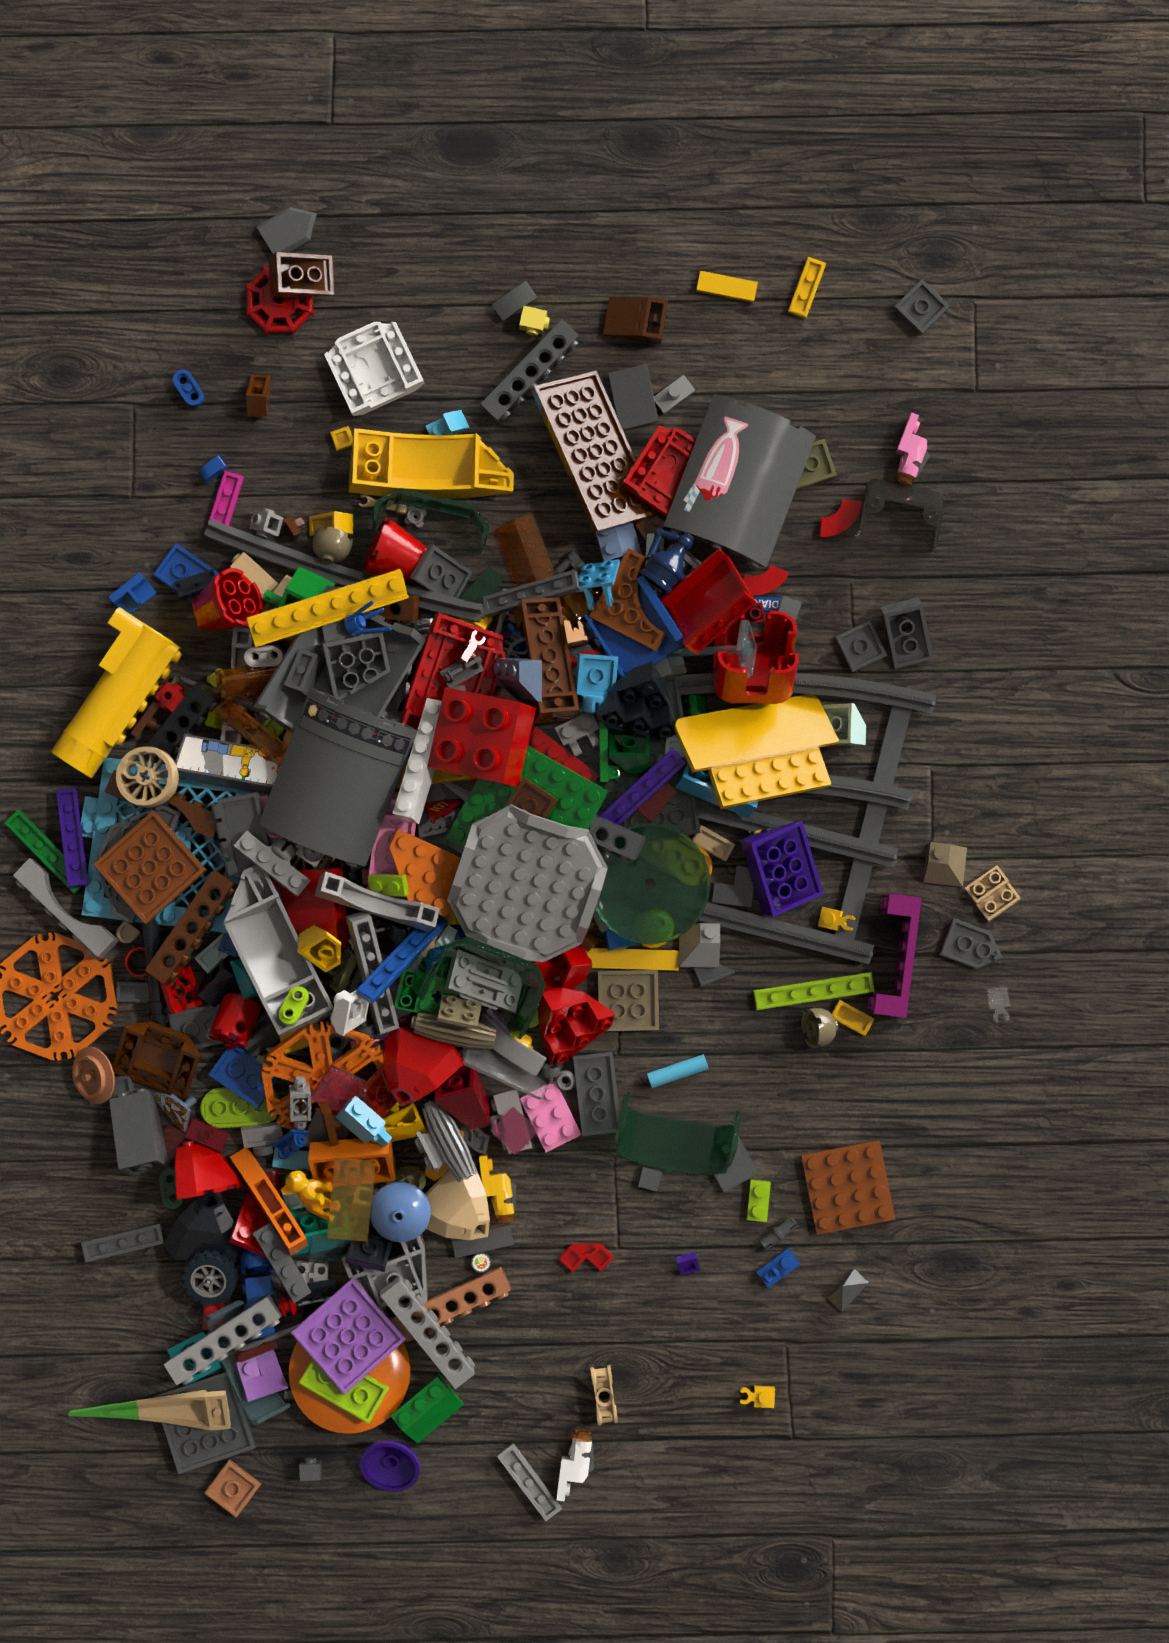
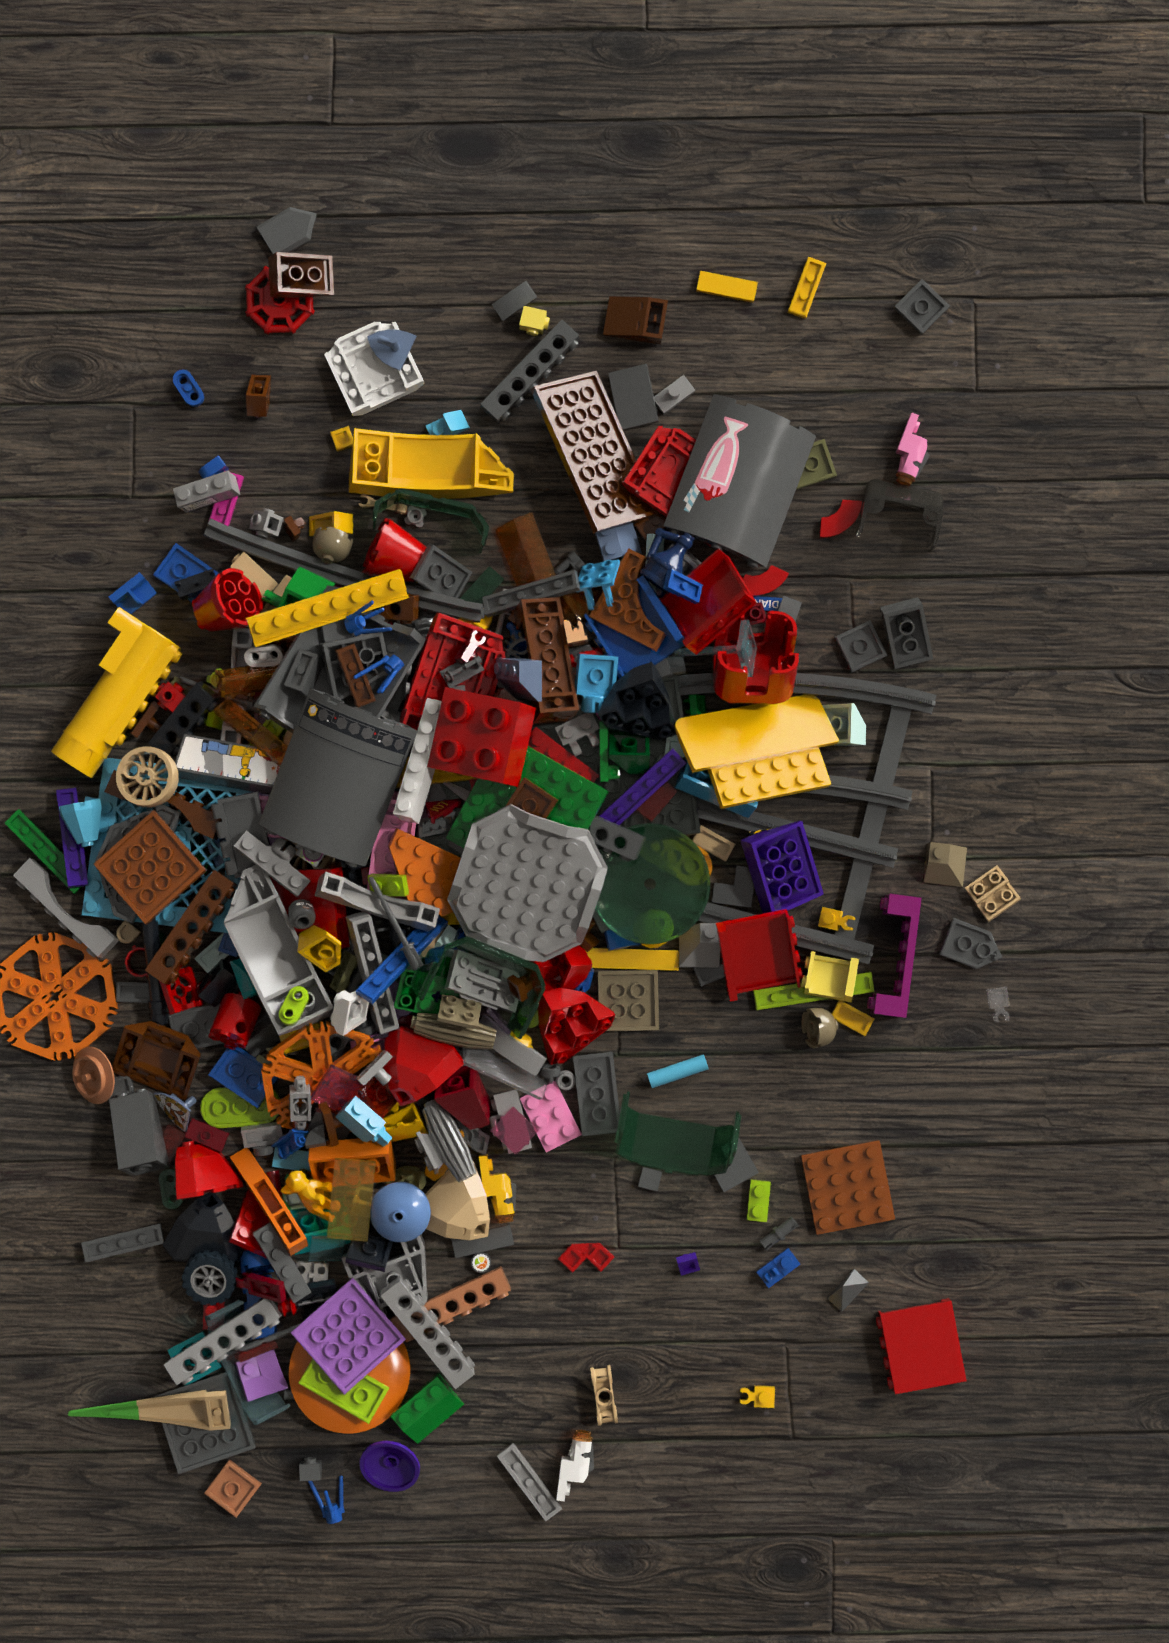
none -> medium azure cone [59,799,102,847]
none -> light grey brick [173,471,240,513]
none -> dark red plate [235,1272,286,1303]
none -> dark grey head [288,899,316,929]
none -> dark grey tile [305,1124,326,1149]
none -> blue plant [308,1475,345,1524]
none -> reddish brown tile [335,643,376,708]
none -> blue plant [353,654,404,694]
none -> light grey tile [355,1050,393,1086]
none -> sand blue shield [367,330,417,371]
none -> dark grey piece [369,877,424,971]
none -> reddish brown tile [507,974,533,1002]
none -> blue arm [574,968,594,993]
none -> blue plate [663,569,703,604]
none -> red panel [716,909,803,1002]
none -> light yellow panel [801,951,859,1002]
none -> red panel [876,1298,967,1394]

